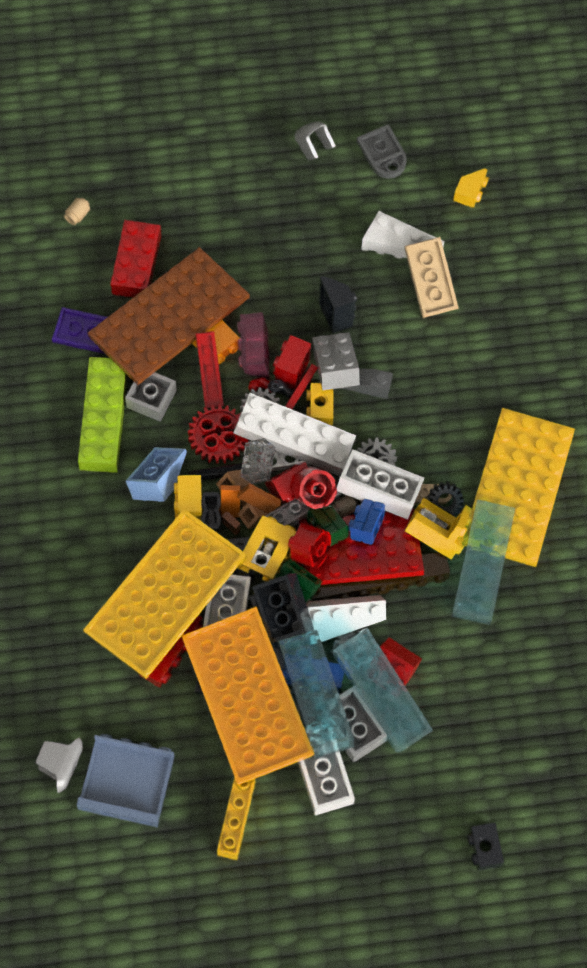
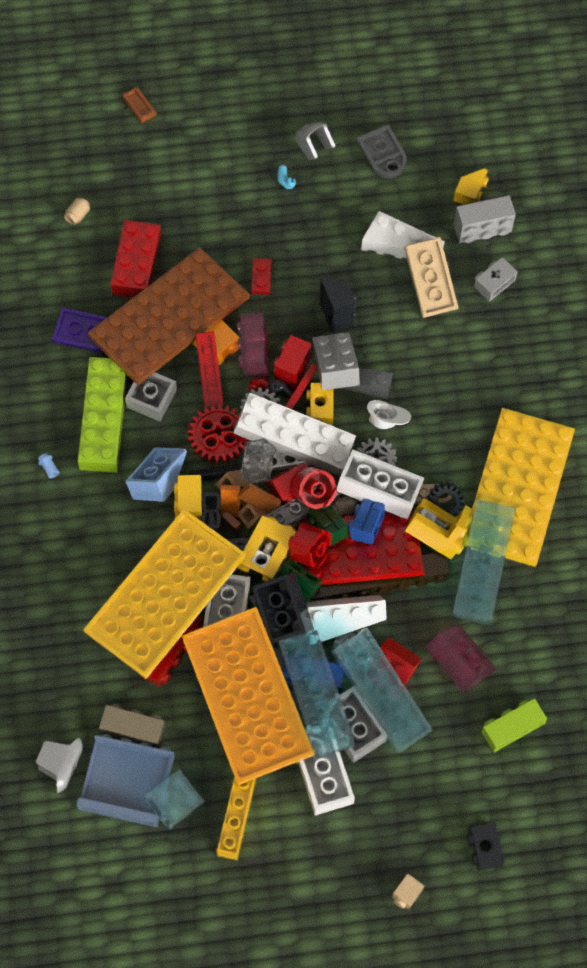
none -> light blue pin [38,453,60,479]
none -> dark tan brick [99,704,165,748]
none -> dark orange tile [122,87,156,124]
none -> clear light blue brick [144,769,205,830]
none -> red plate [252,258,271,295]
none -> medium azure arm [278,165,296,189]
none -> white piece [367,400,411,429]
none -> tan brick [392,874,424,910]
none -> clear pink slope [426,624,497,692]
none -> light grey brick [453,195,516,243]
none -> light grey brick [474,257,517,302]
none -> lime brick [482,698,547,752]

